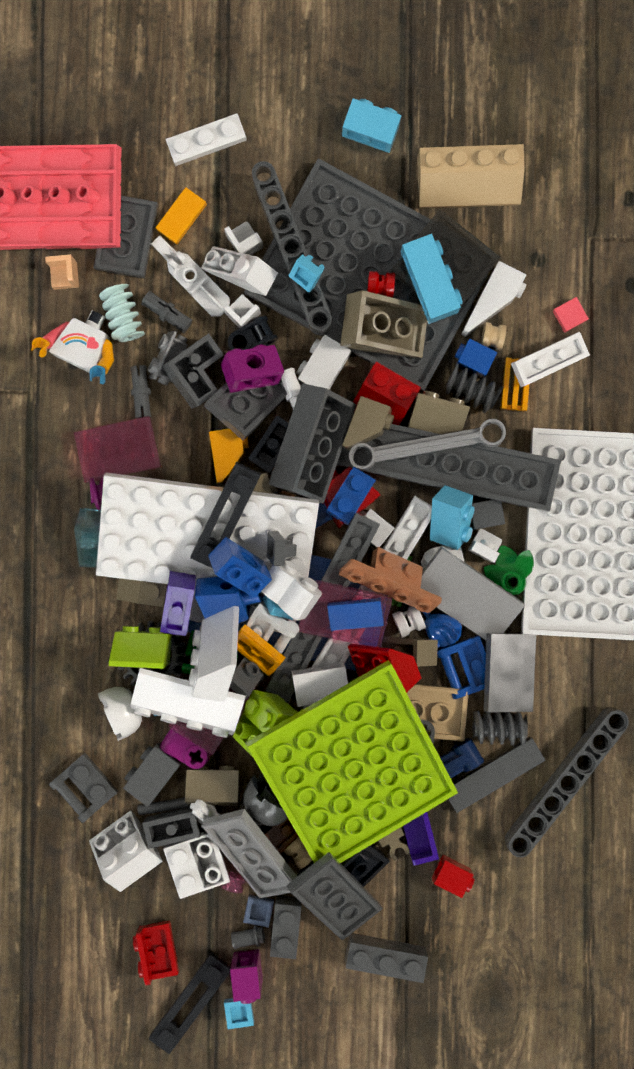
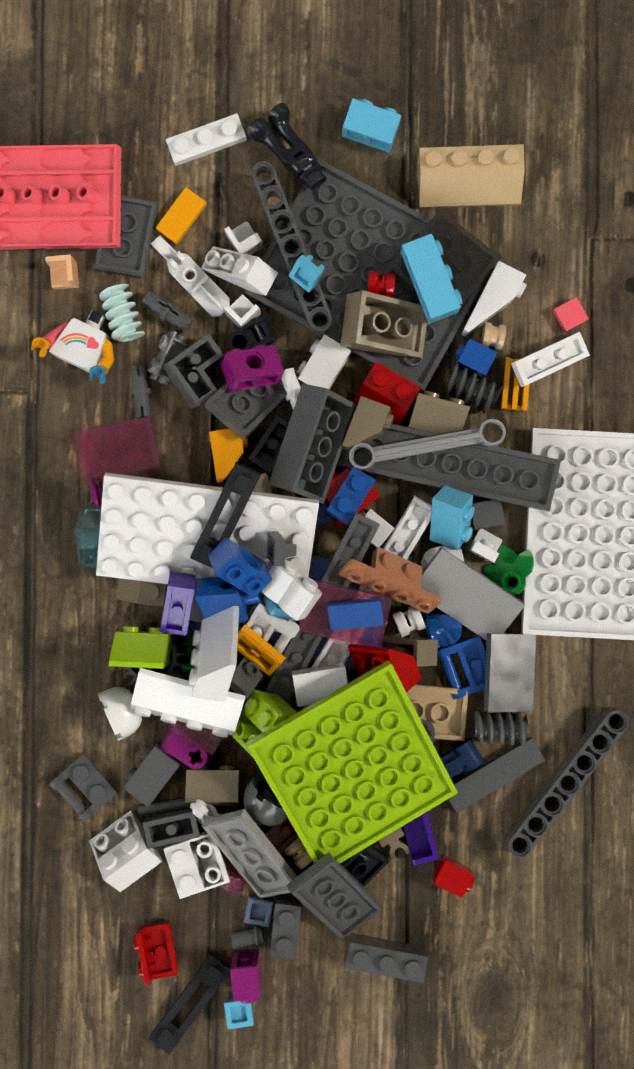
none -> black piece [247,103,327,191]

